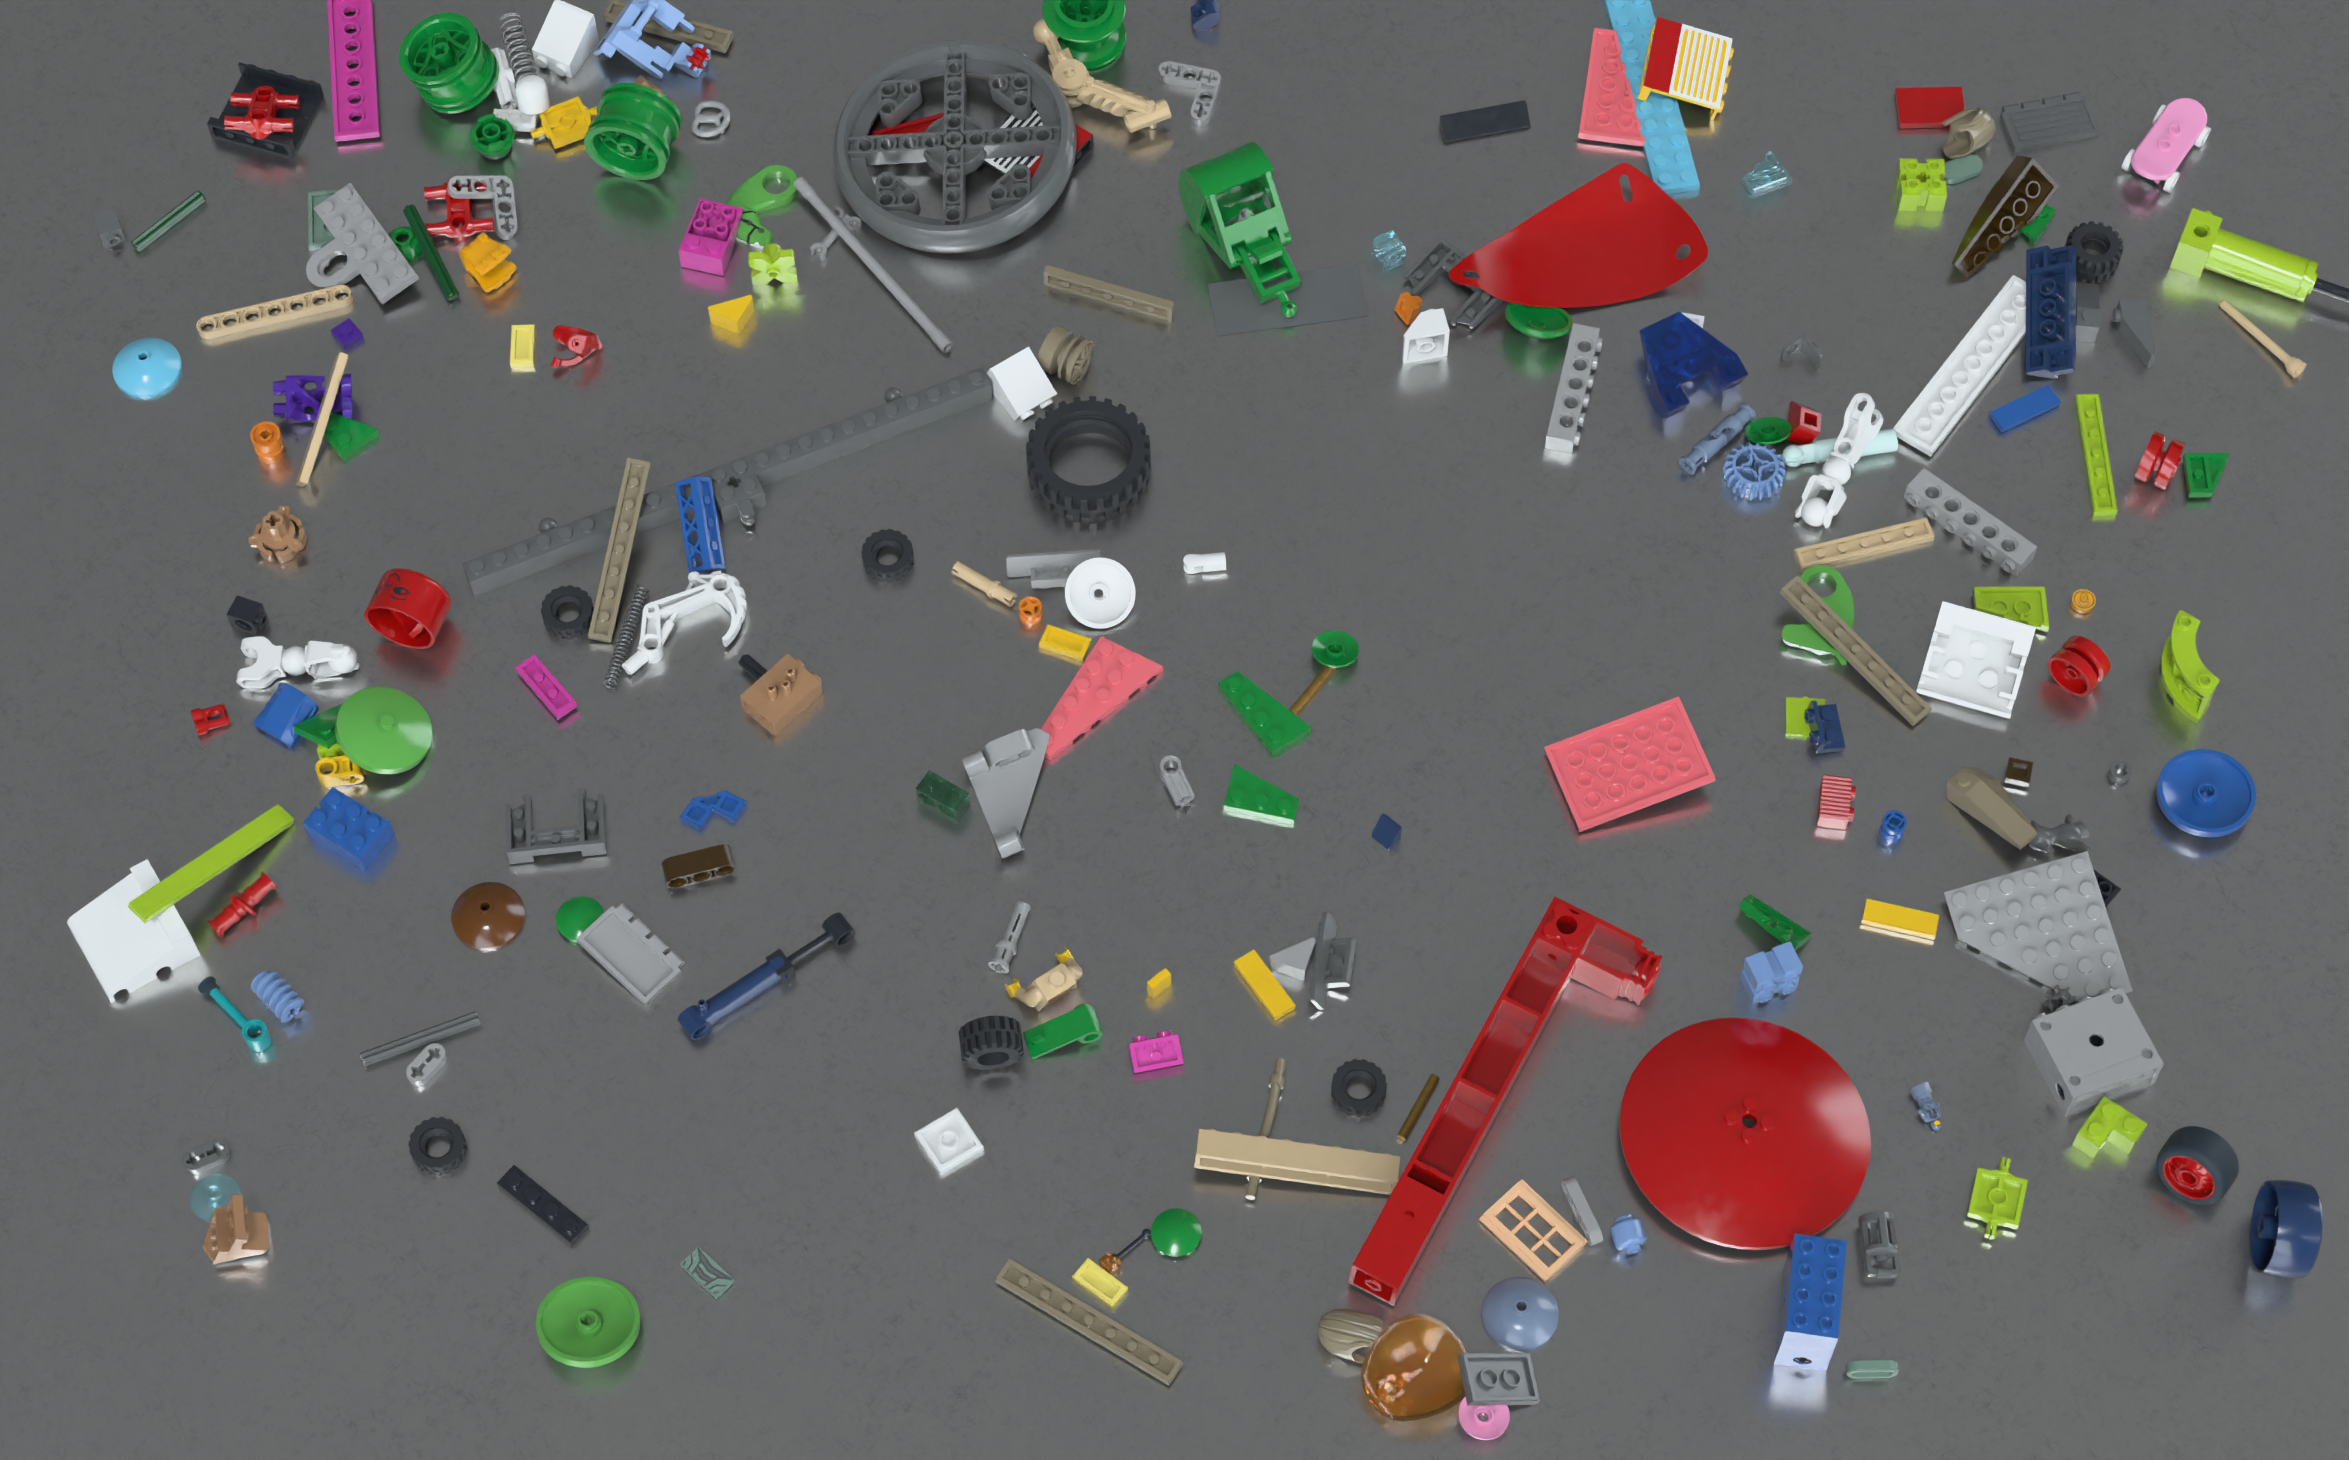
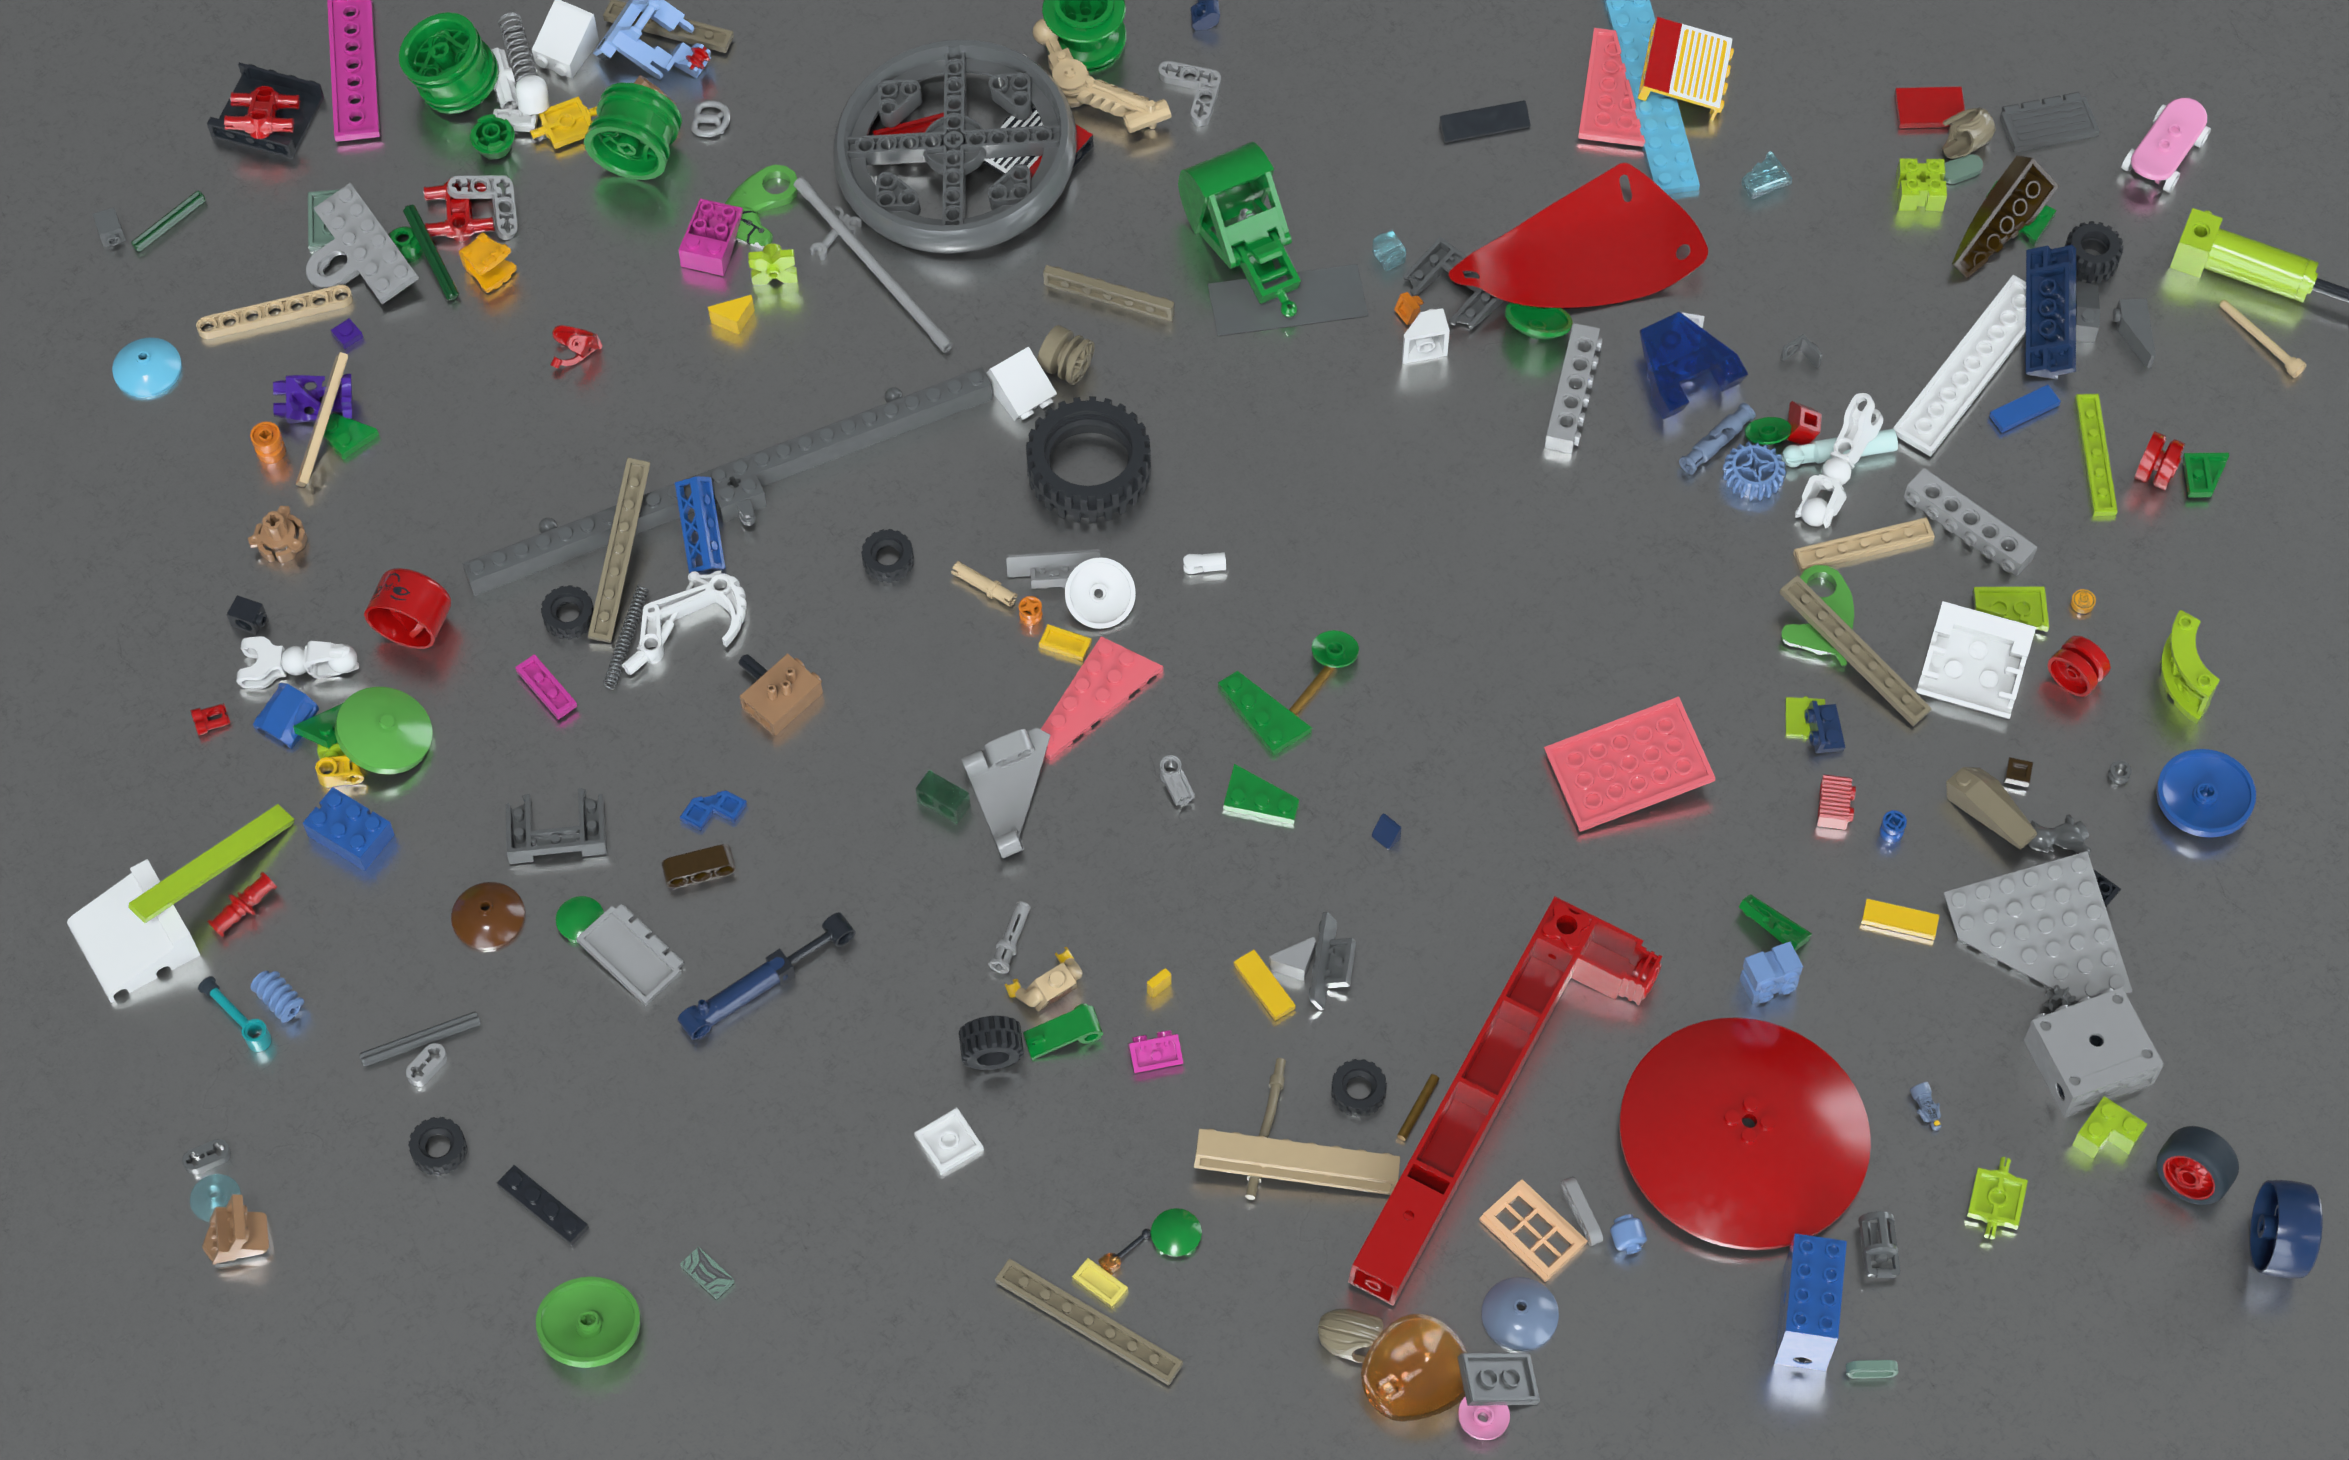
light yellow tile [510,324,535,368] -> none

